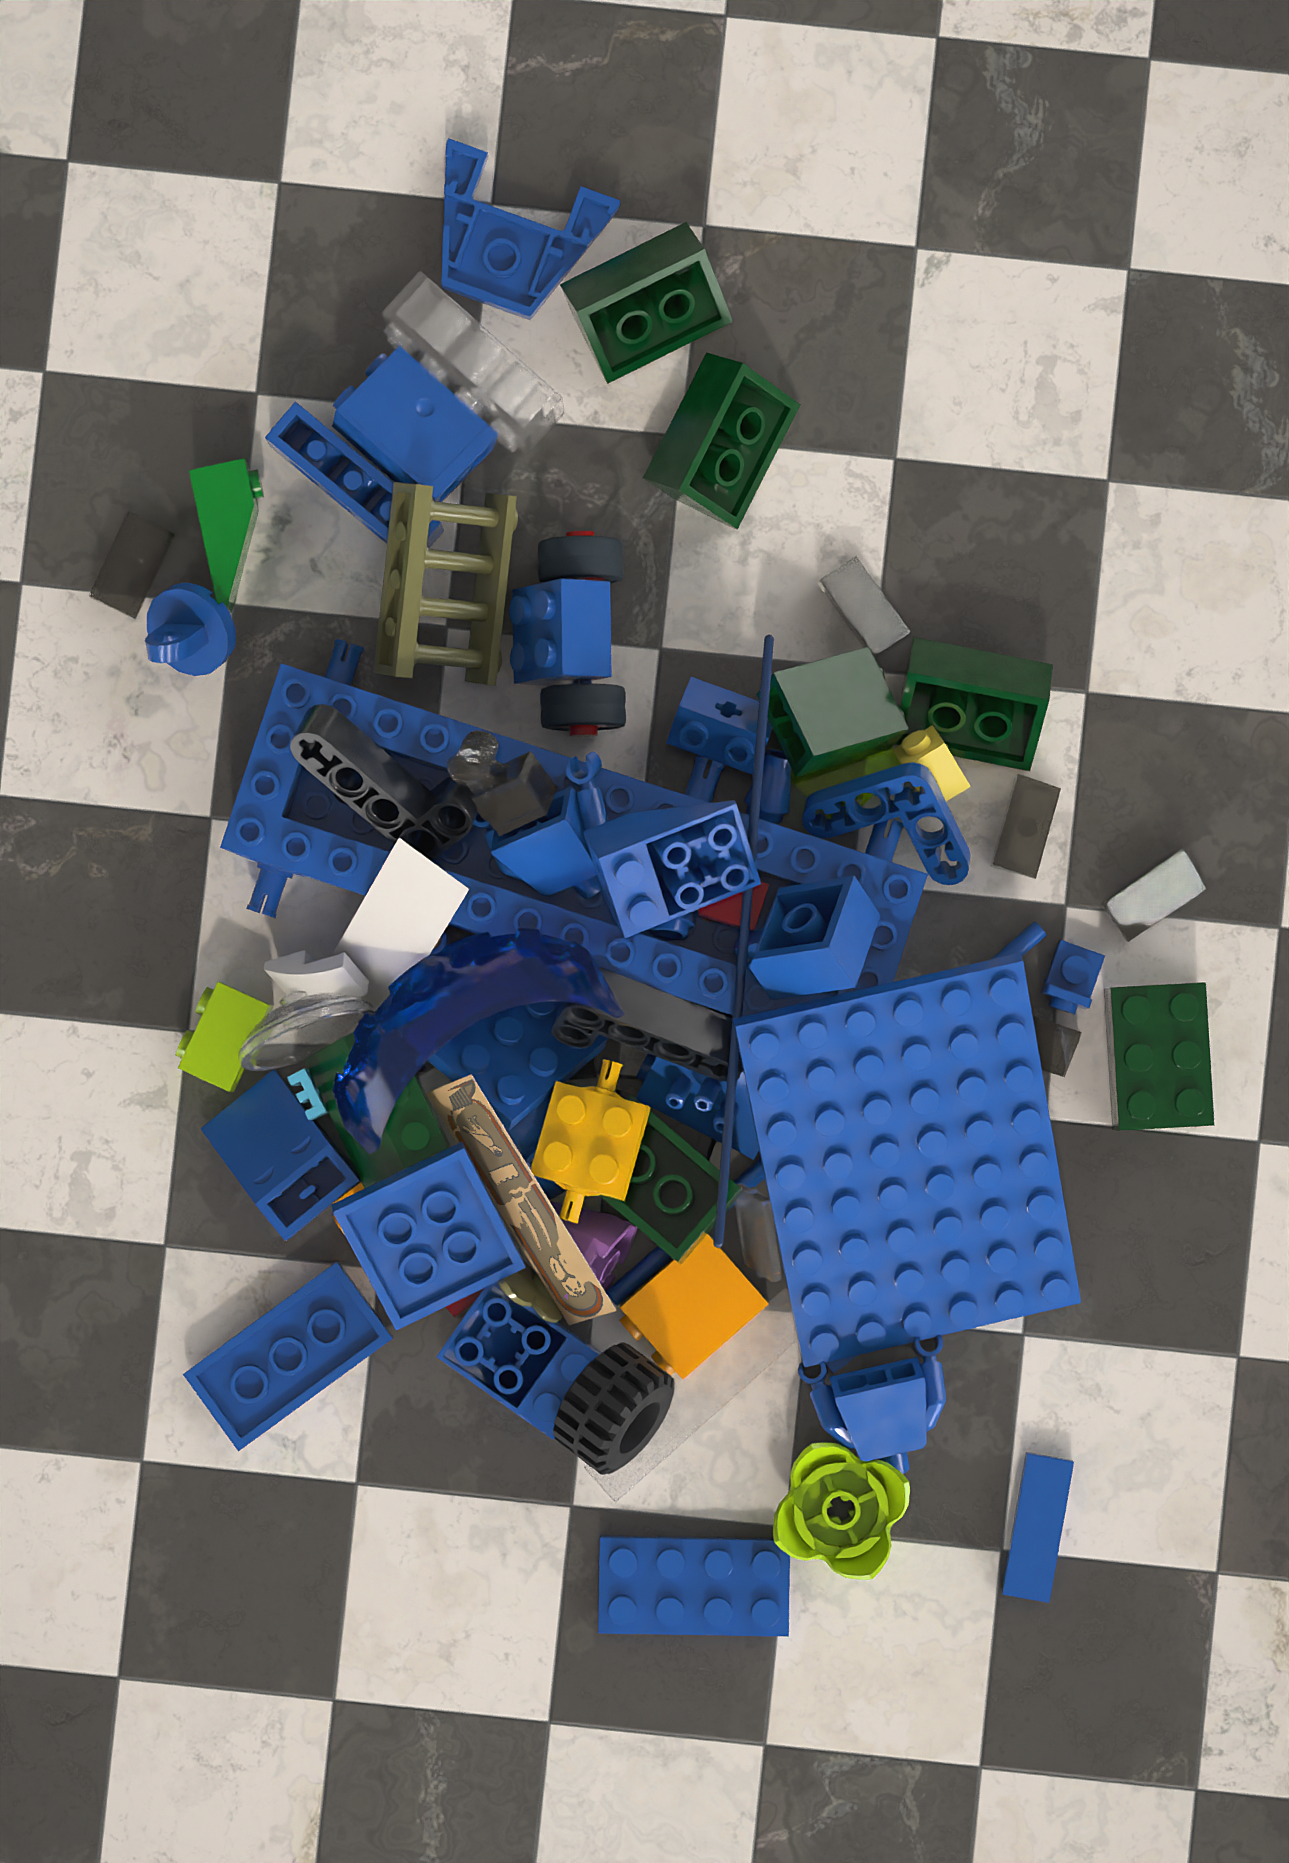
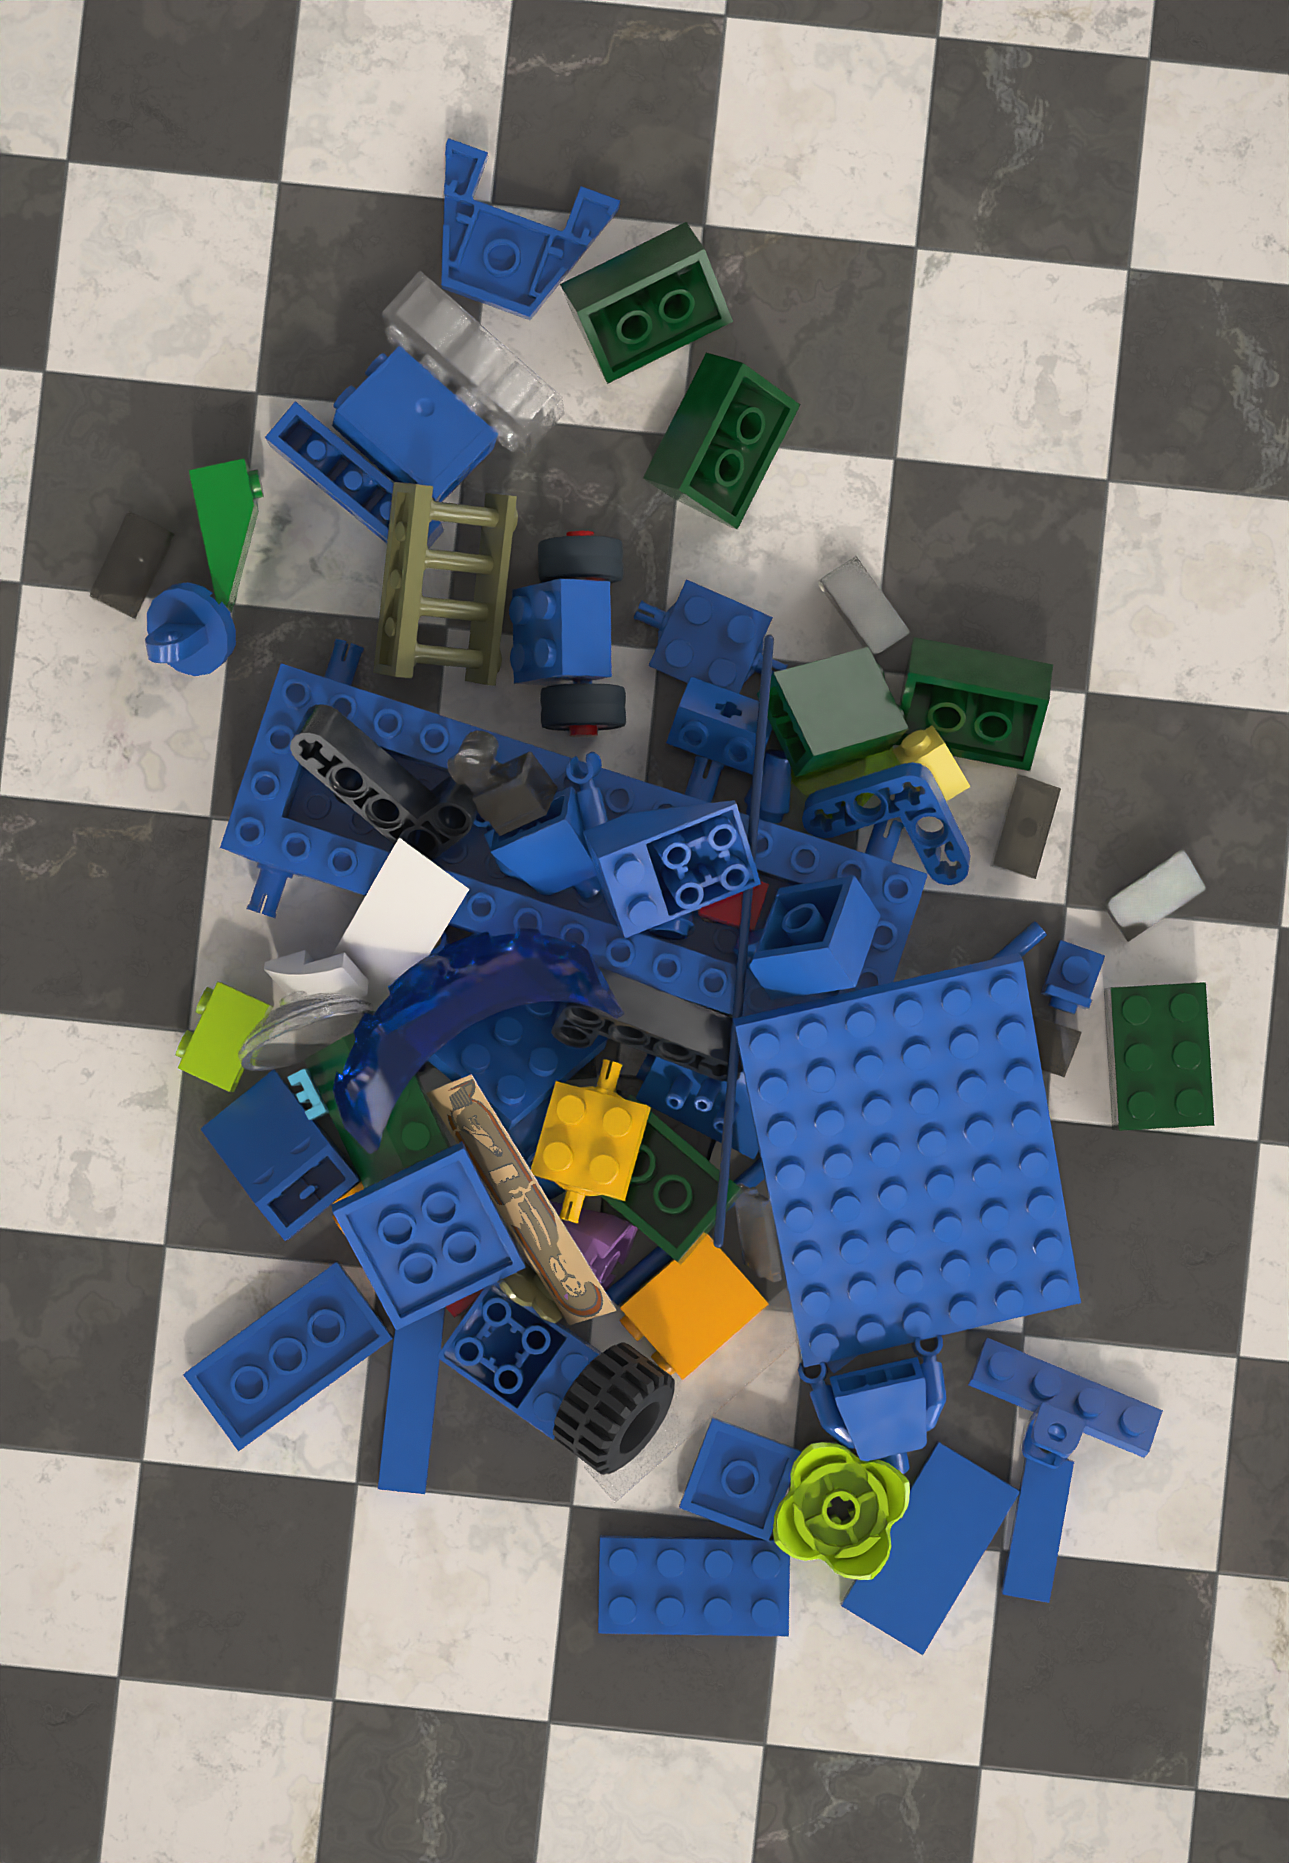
none -> blue tile [378,1307,446,1494]
none -> blue plate [634,579,788,694]
none -> blue plate [679,1417,802,1541]
none -> blue tile [840,1441,1021,1655]
none -> blue plate [968,1338,1163,1469]

